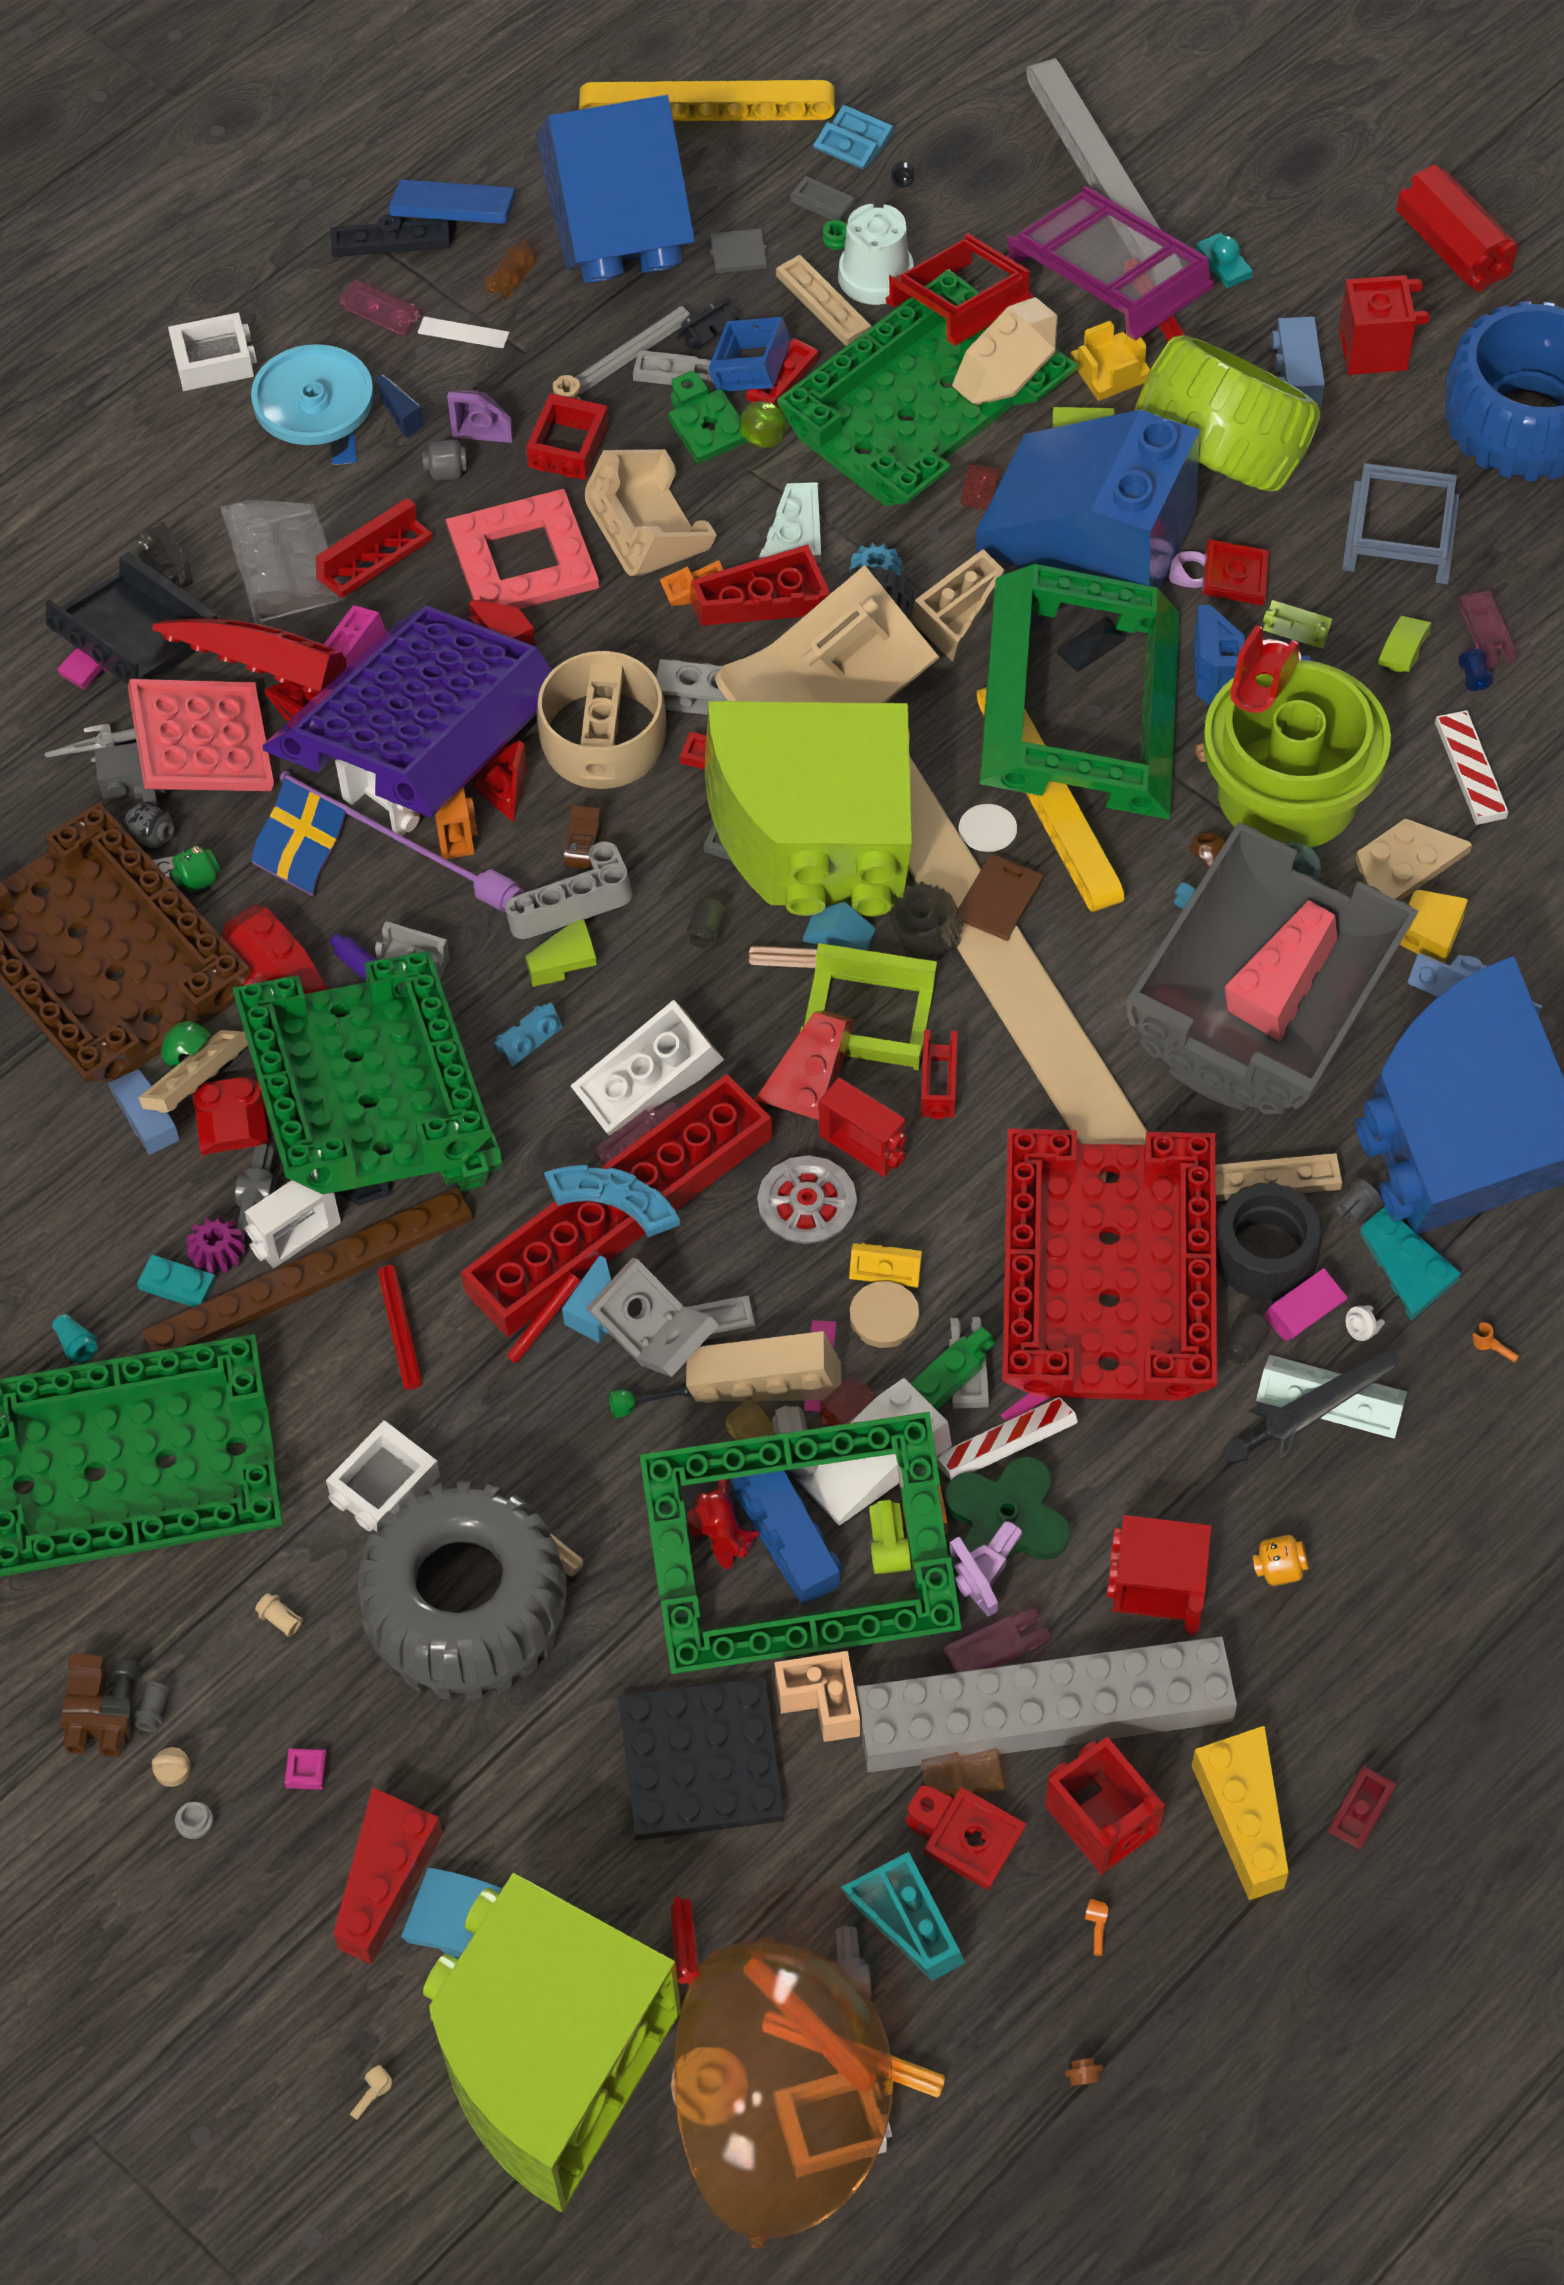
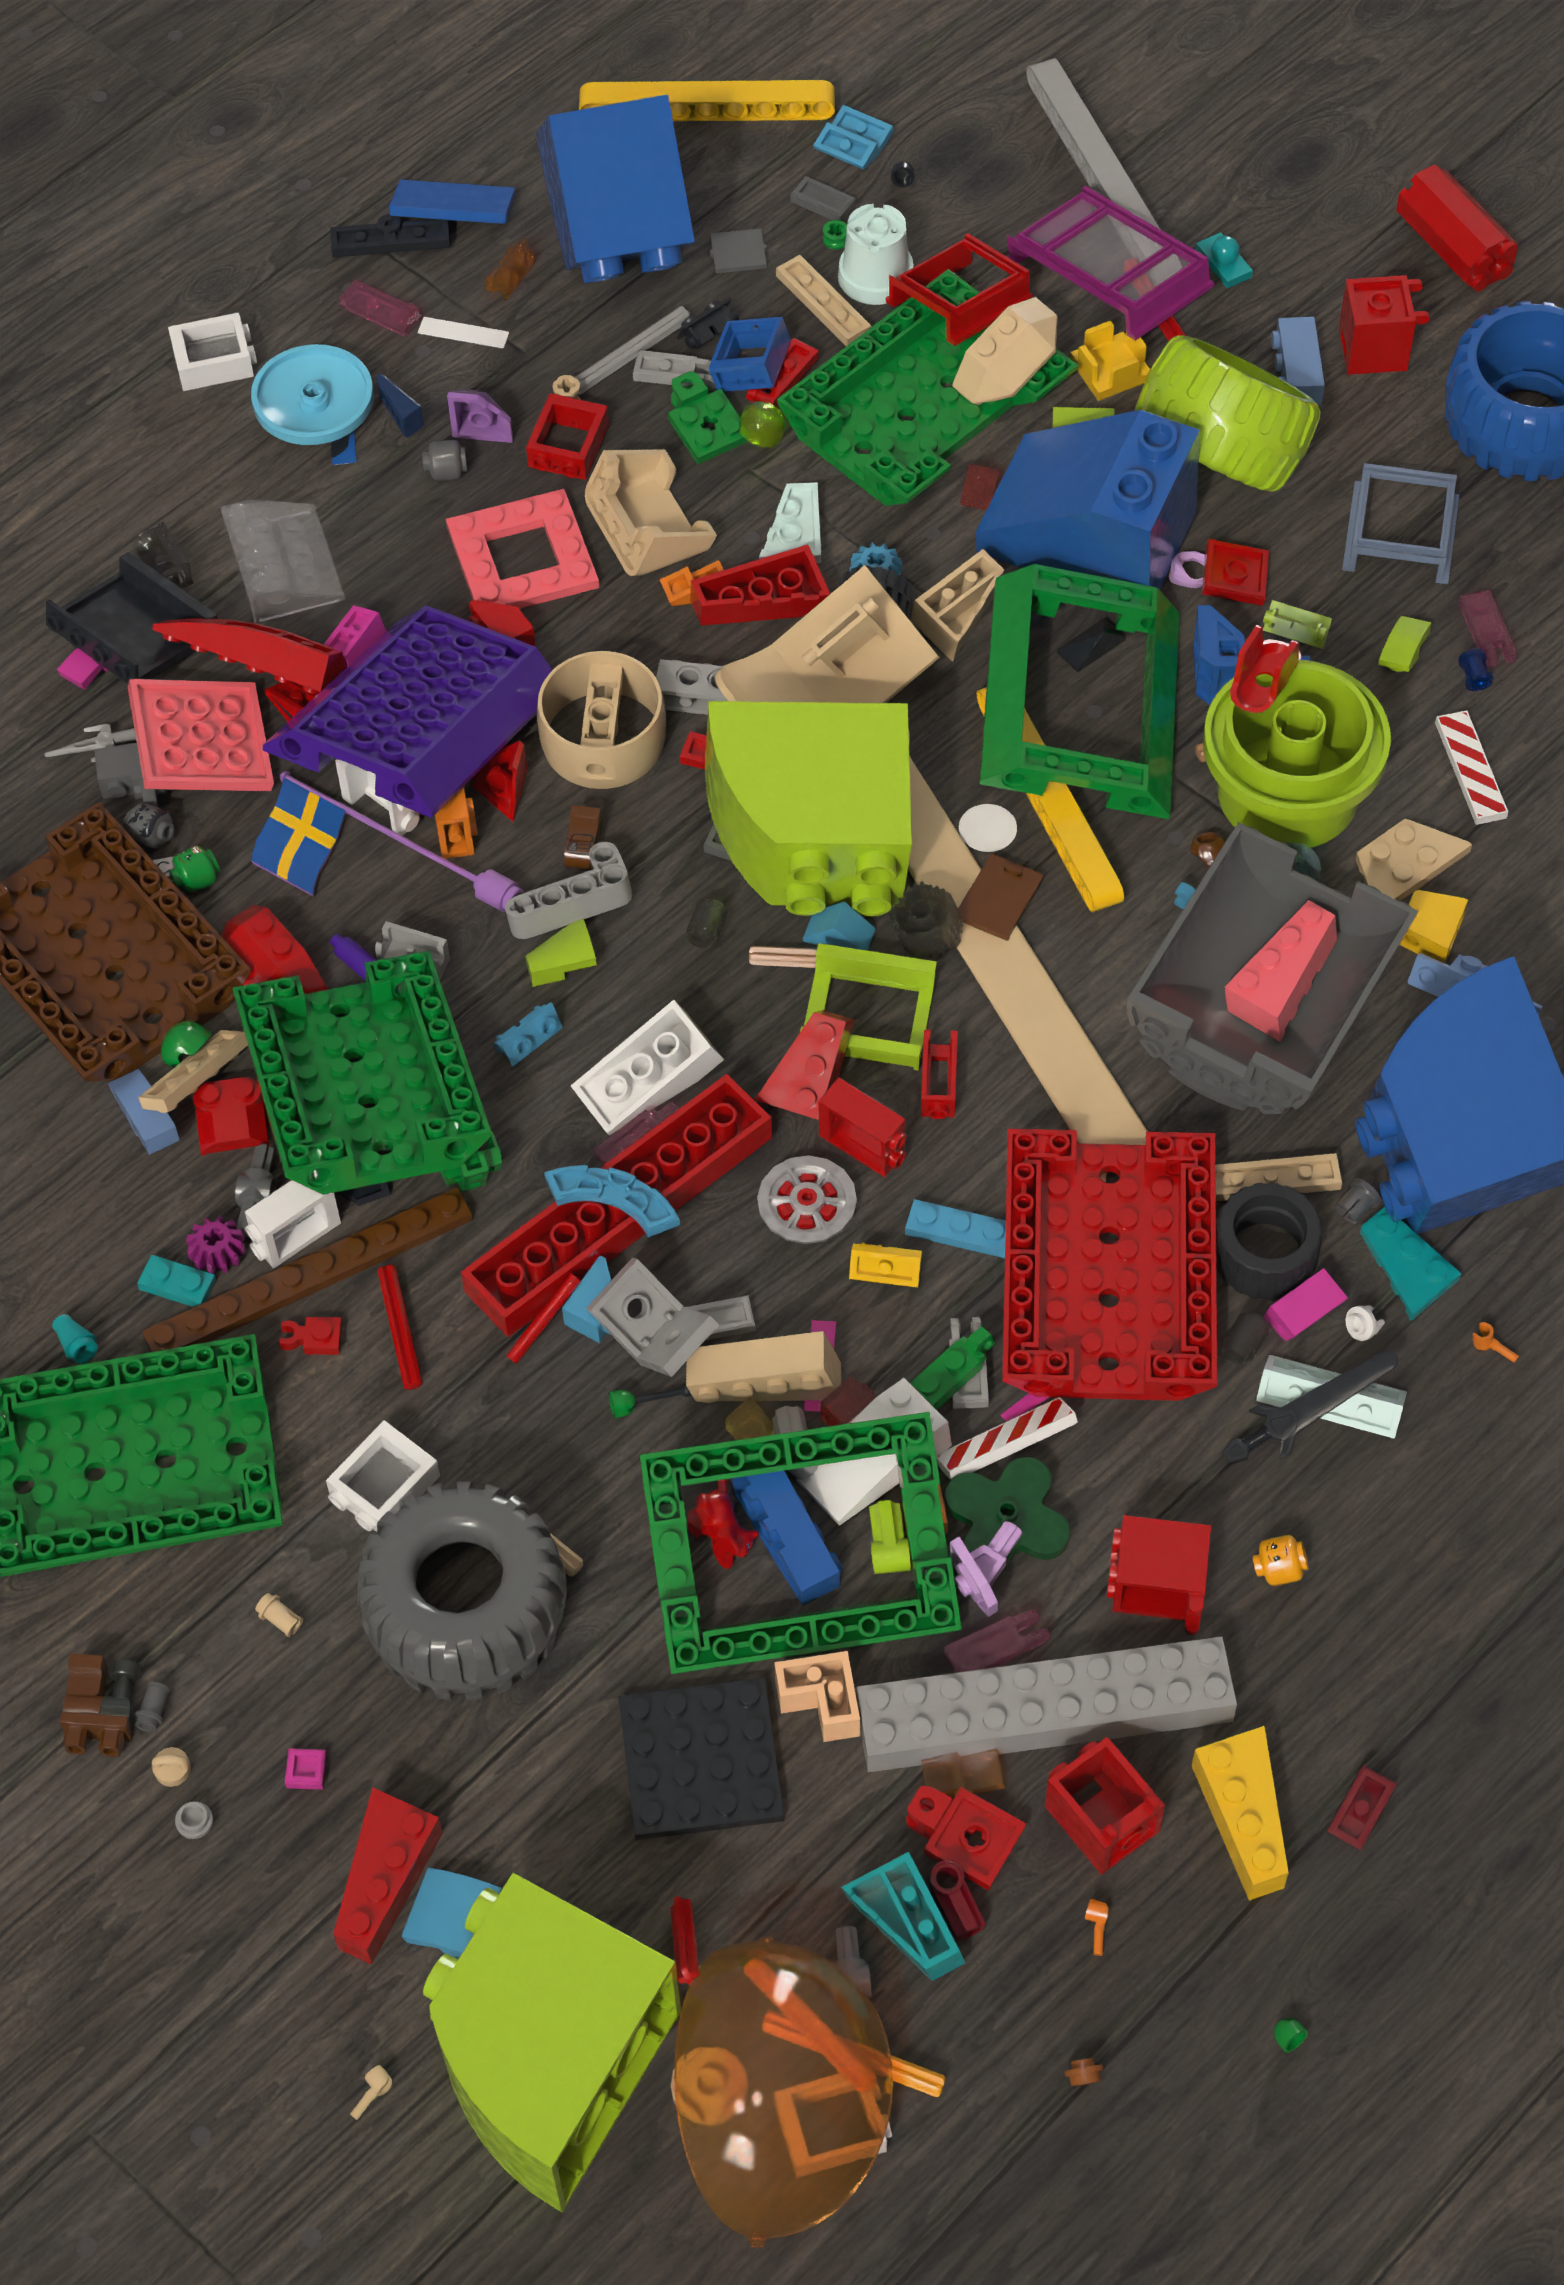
red fence [316,498,433,598] -> none
tan tile [850,1281,919,1348] -> none
none -> red plate [279,1317,342,1355]
none -> dark azure plate [905,1199,1006,1258]
none -> dark red piece [929,1860,986,1941]
none -> green hinge [1273,2018,1308,2053]

